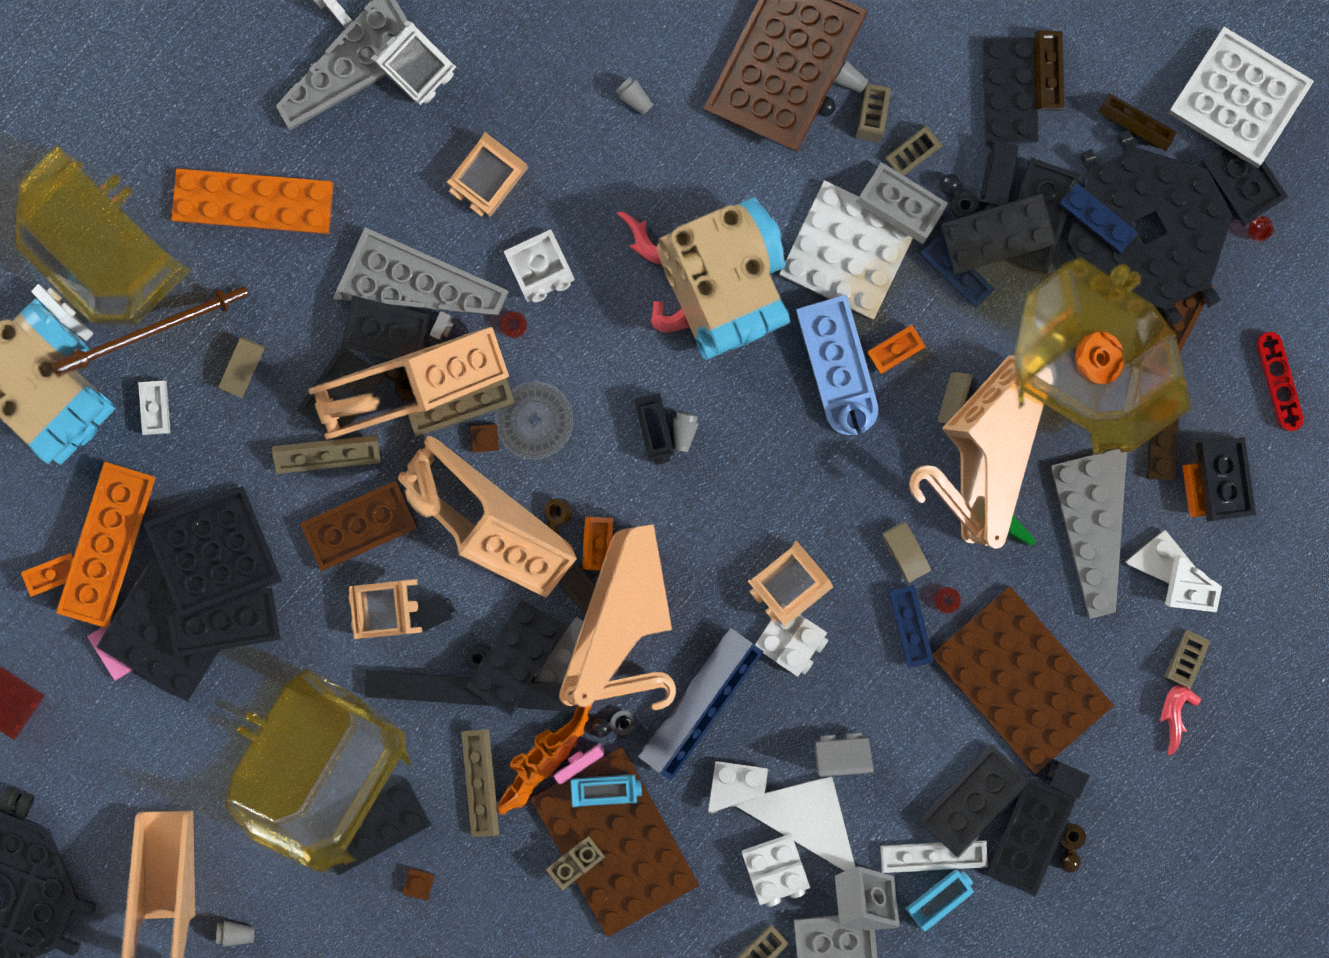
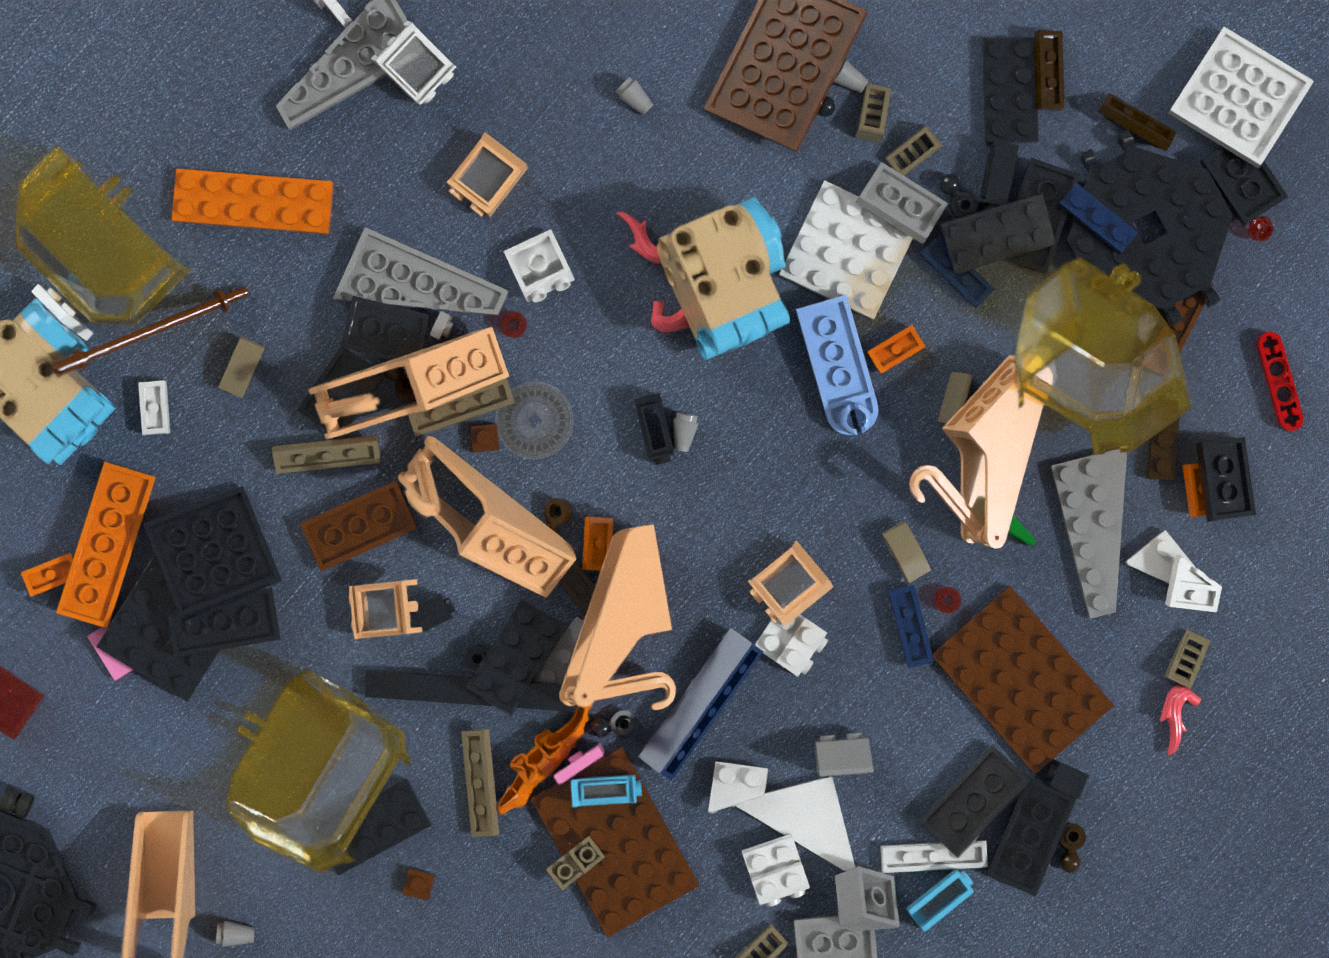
orange plate [1075,332,1124,385] -> none

